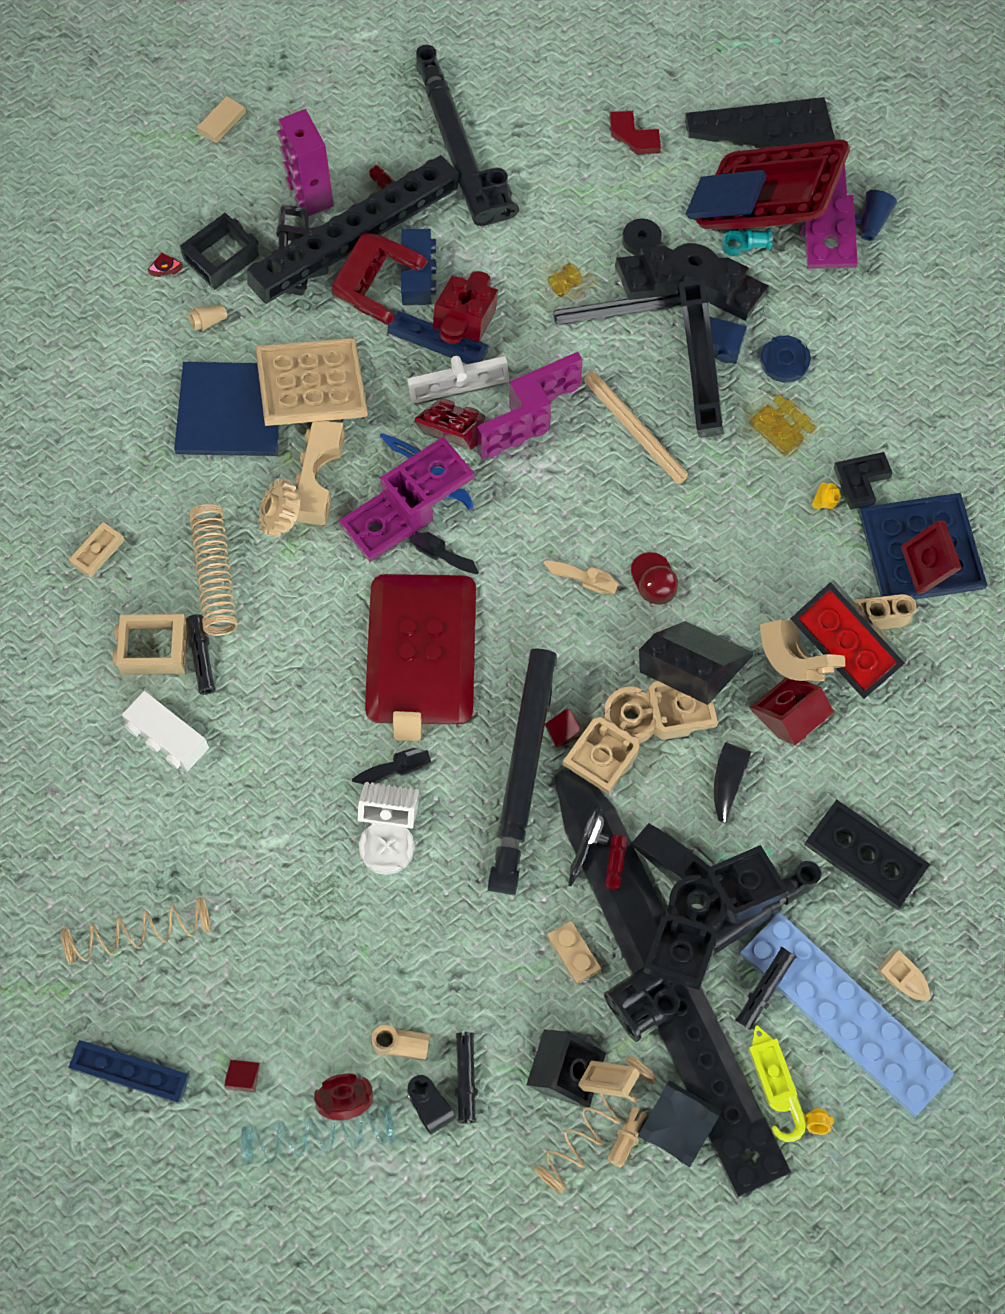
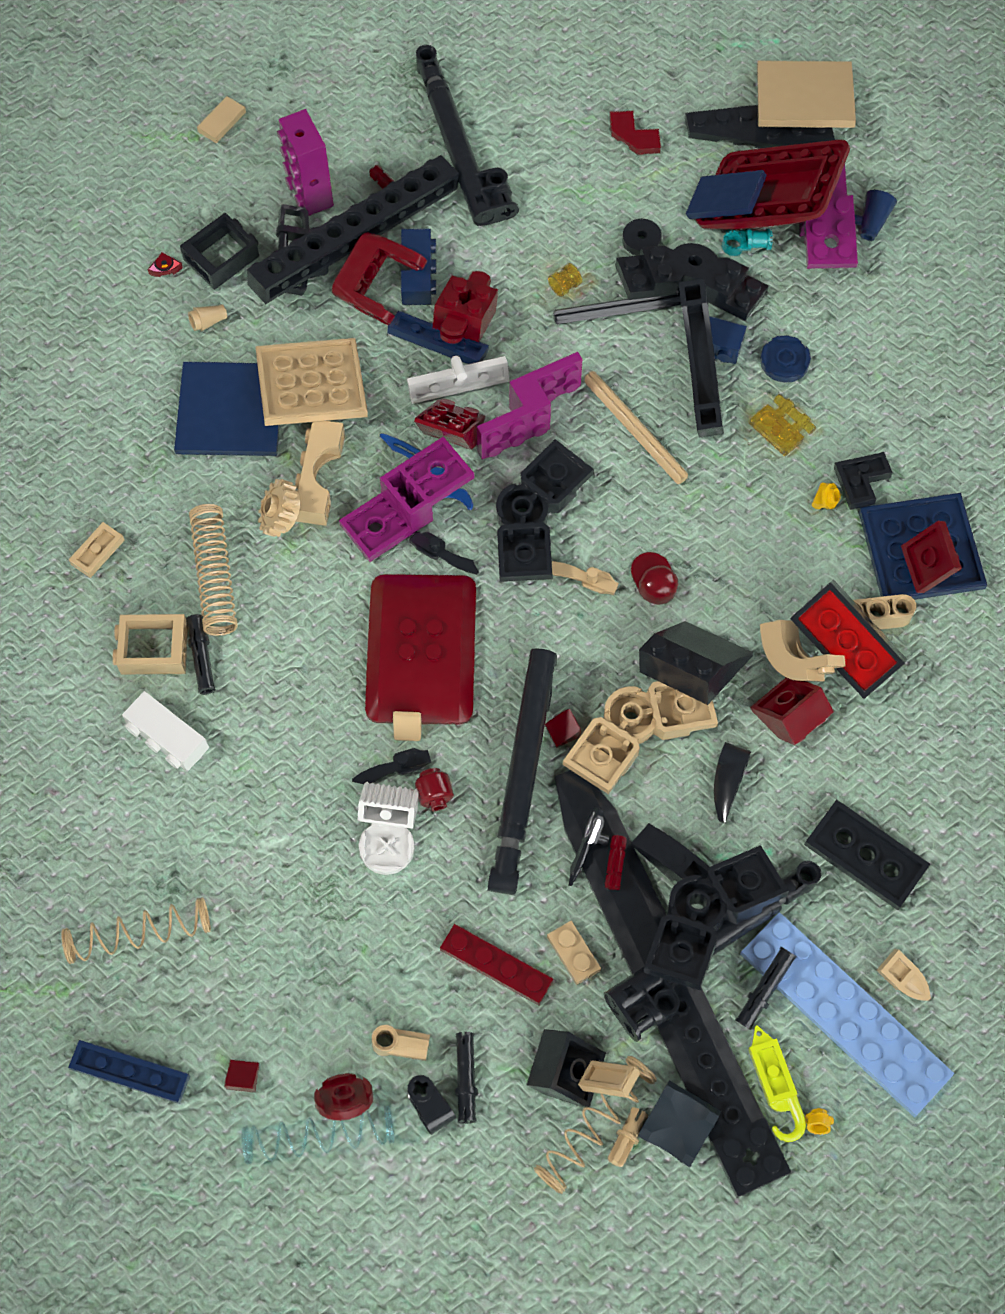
none -> dark red head [415,768,454,811]
none -> dark red plate [440,924,553,1006]
none -> black plate [496,439,594,582]
none -> tan tile [757,61,856,128]

